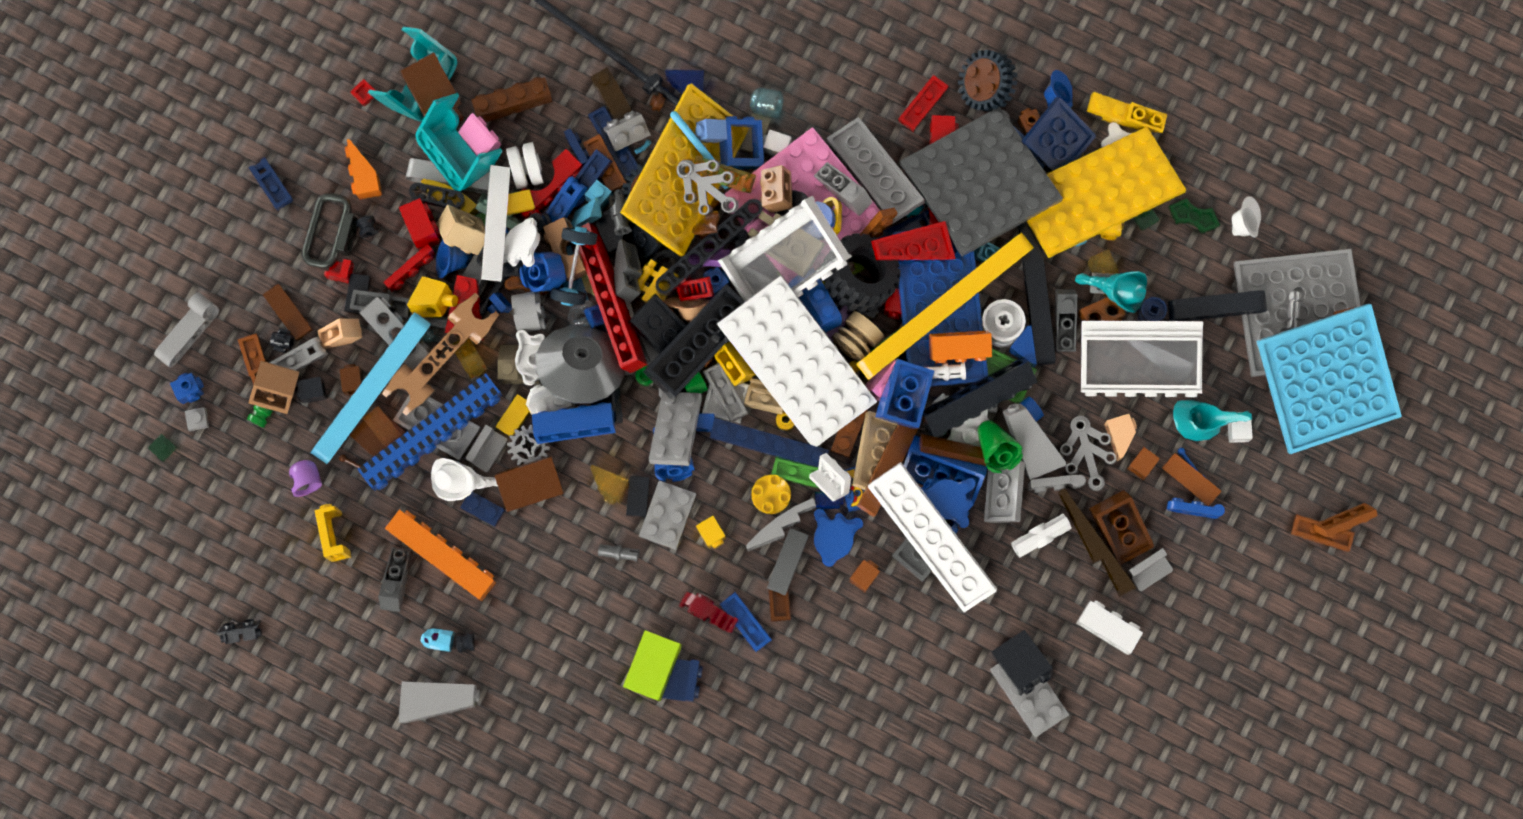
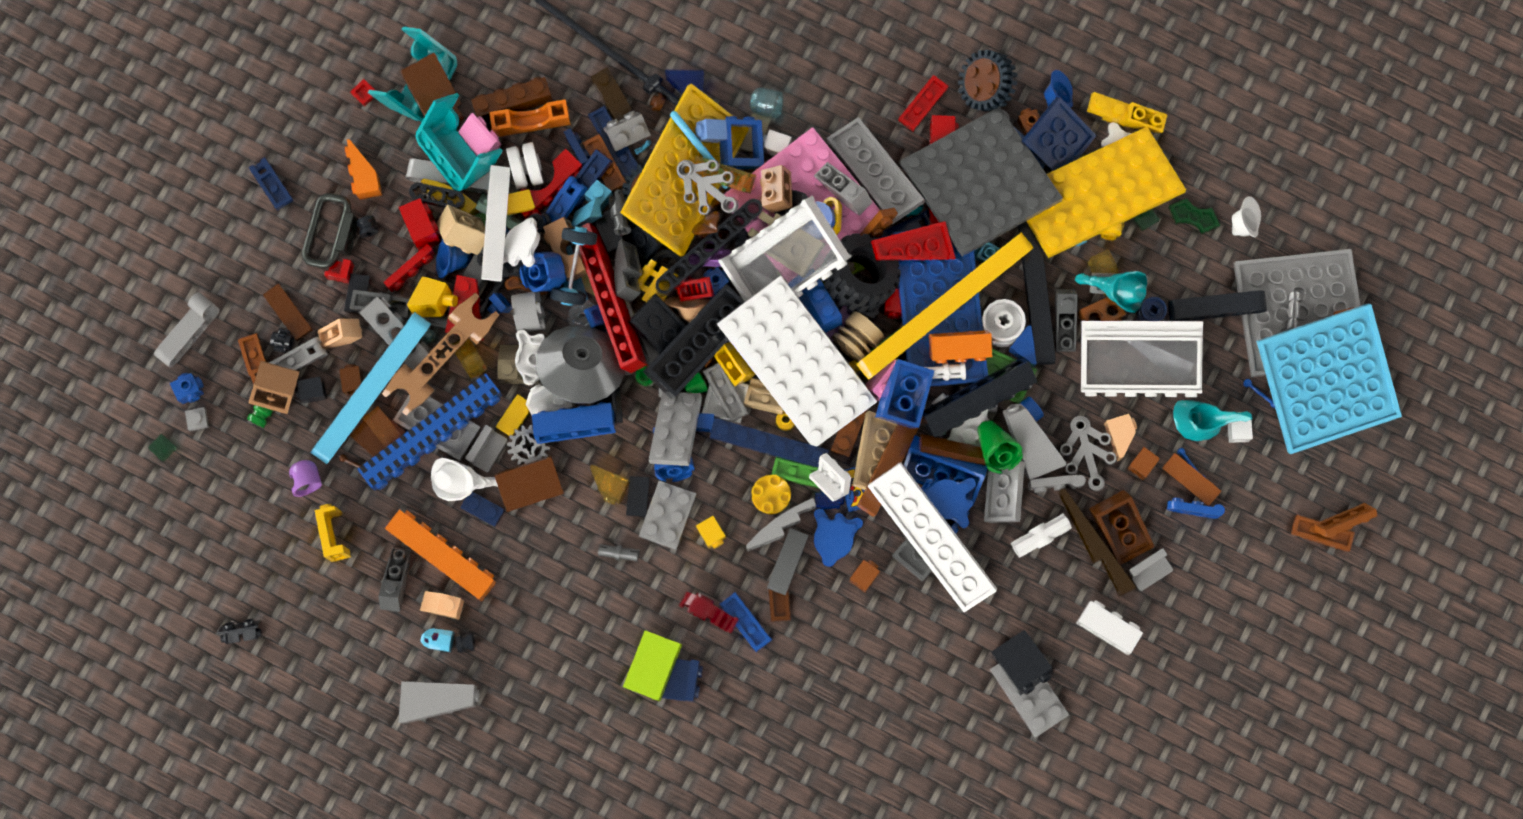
none -> light nougat slope [420,591,464,620]
none -> orange arch [489,100,571,137]
none -> blue hinge [1243,379,1275,408]

